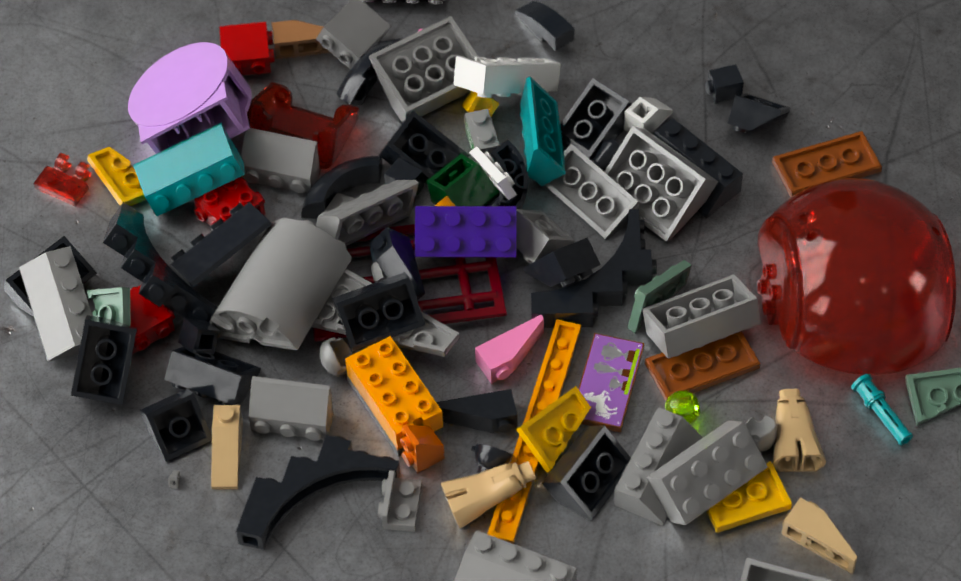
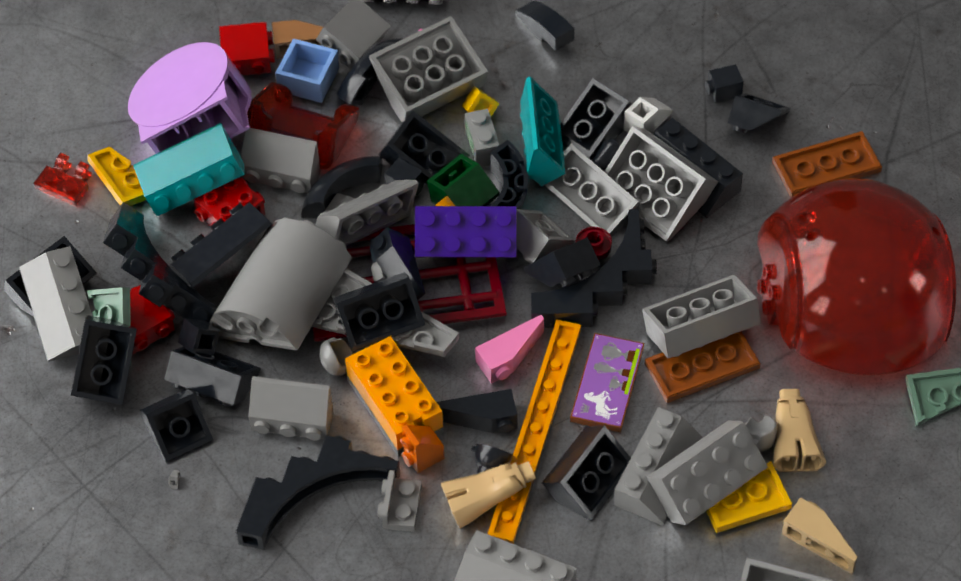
tan slope [211,405,243,489] -> none
white wedge [453,56,561,98] -> none
white plate [469,147,517,200] -> none
yellow wing [516,386,591,473] -> none
sand green wing [627,260,692,333] -> none
clear neon green piece [664,390,700,425] -> none
teal pin [851,374,913,446] -> none
none -> light blue piece [275,38,339,103]
none -> dark red plate [575,226,612,260]

